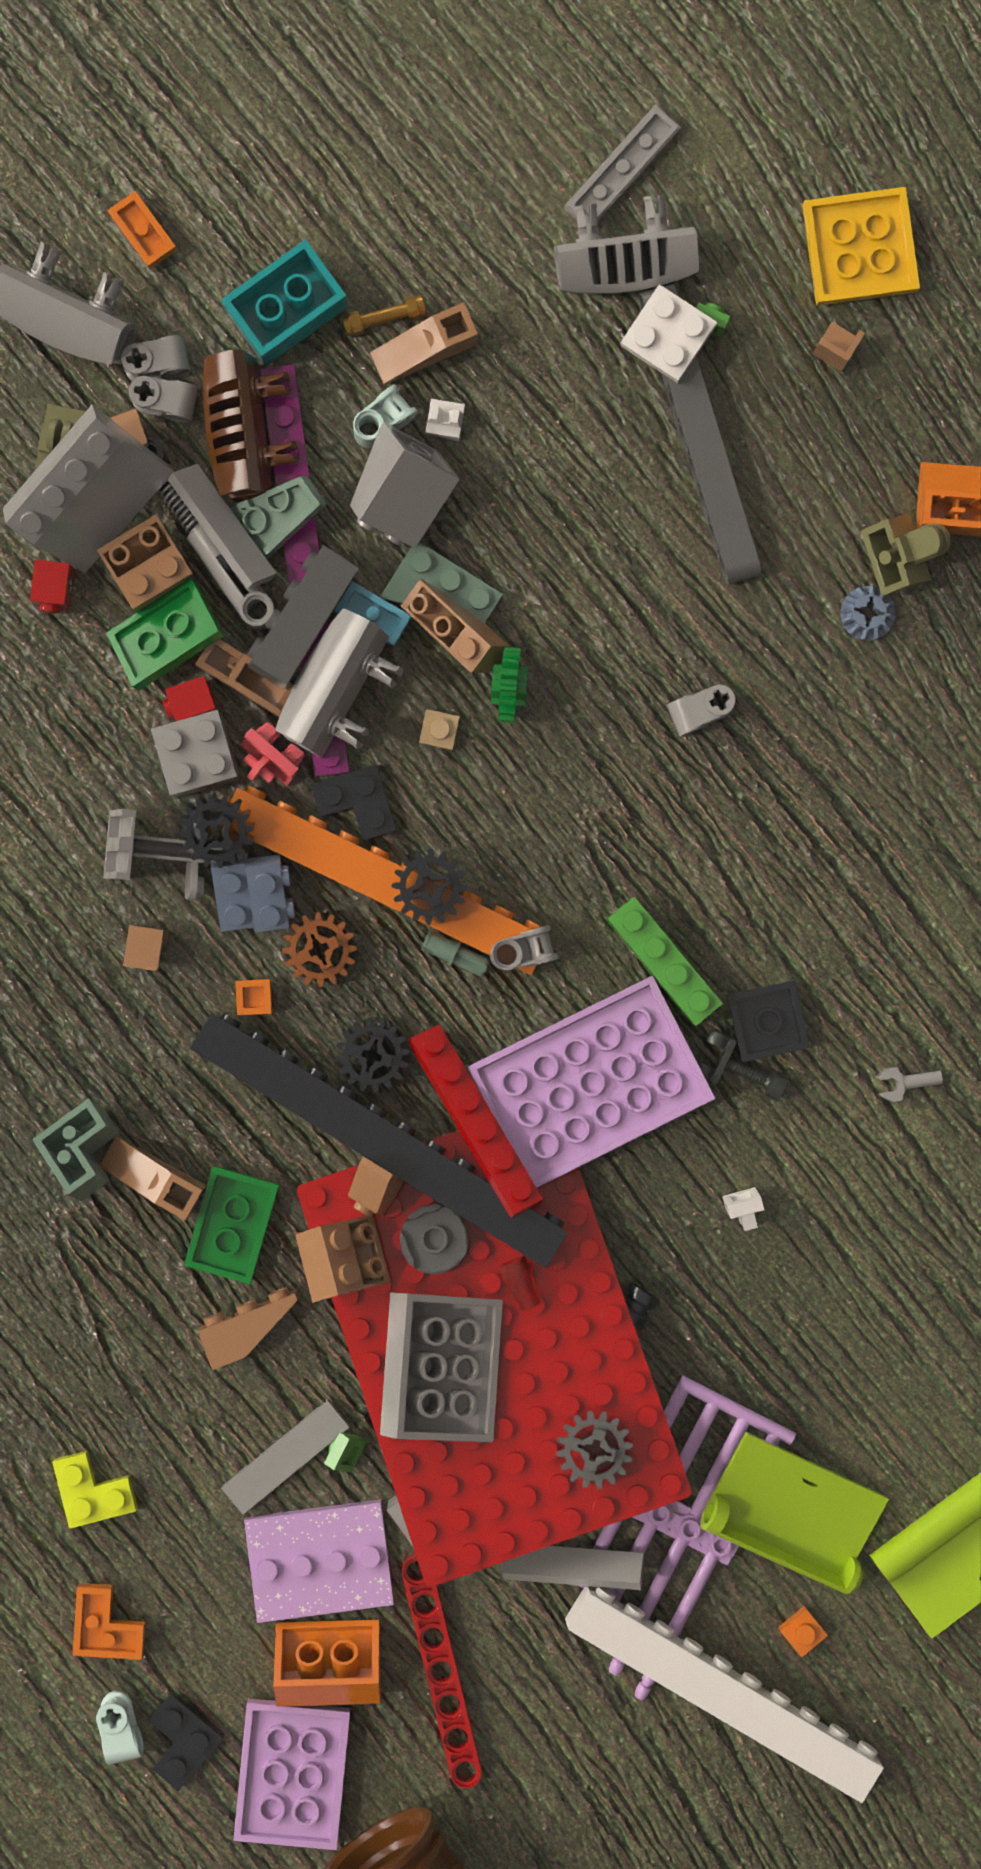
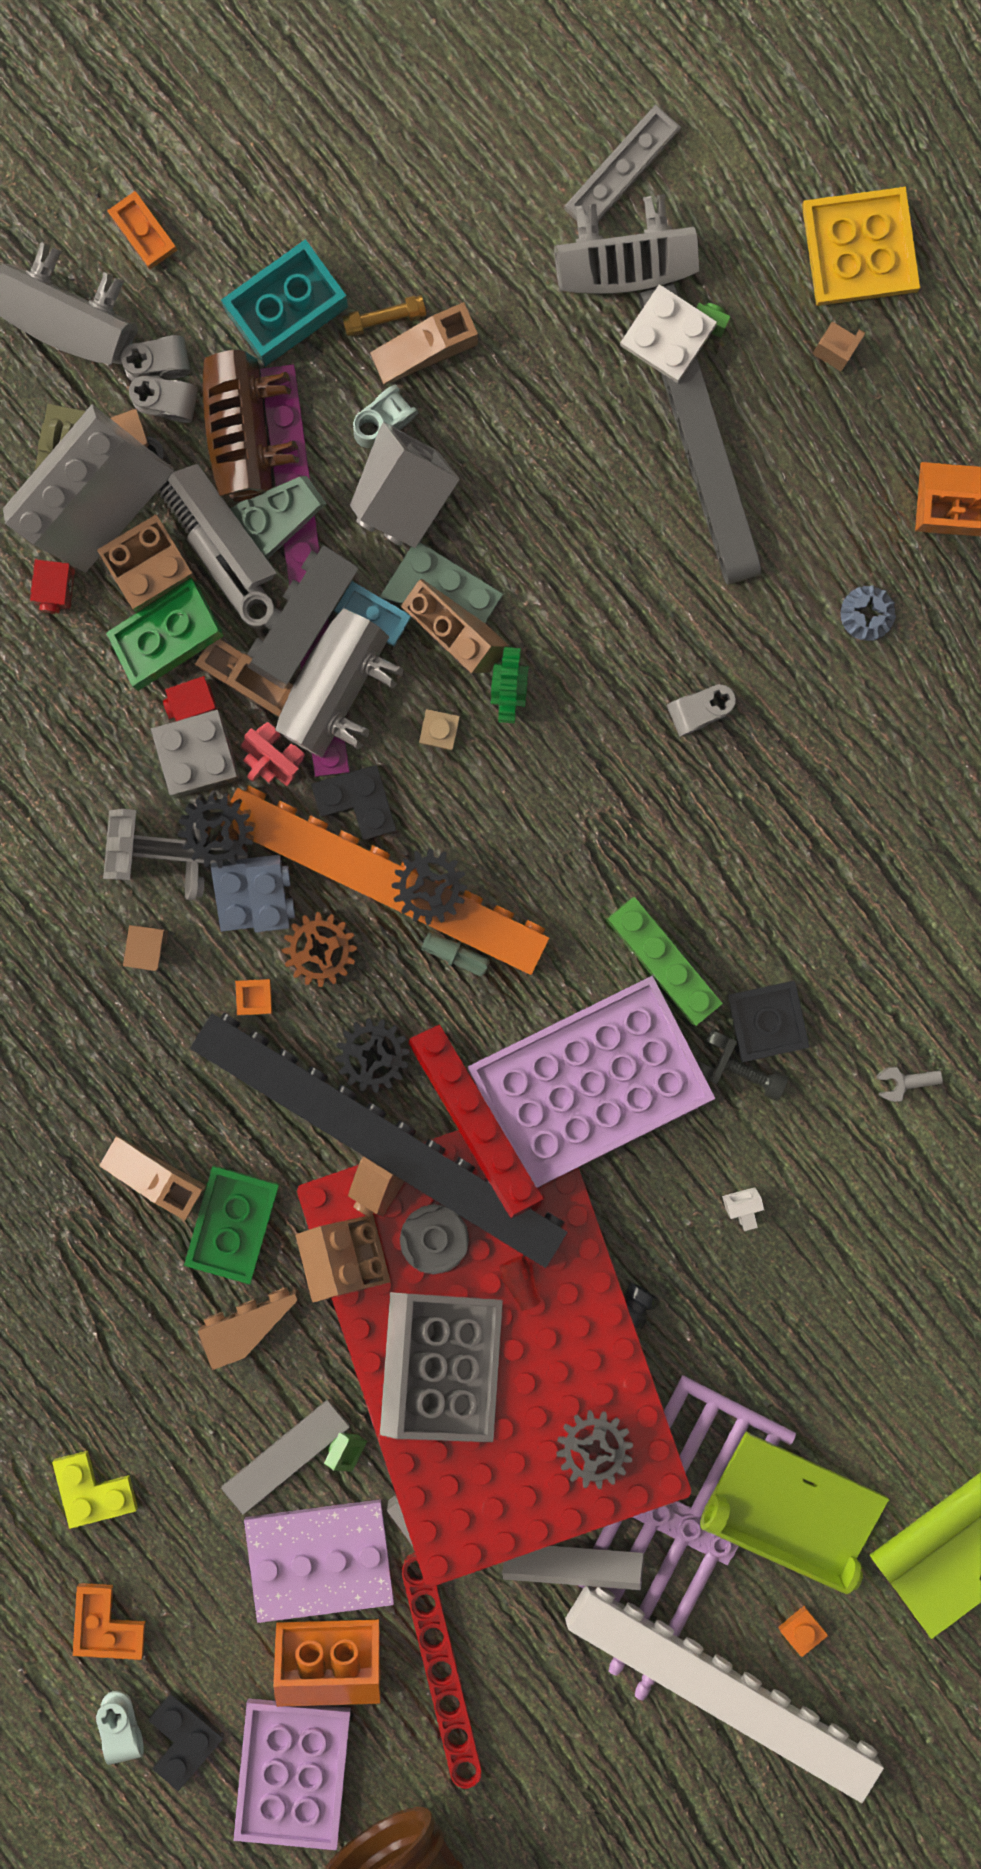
sand green brick [32,1098,120,1201] -> none
white tile [425,399,465,441] -> none
light grey piece [490,925,559,970] -> none
olive brick [861,515,951,596] -> none

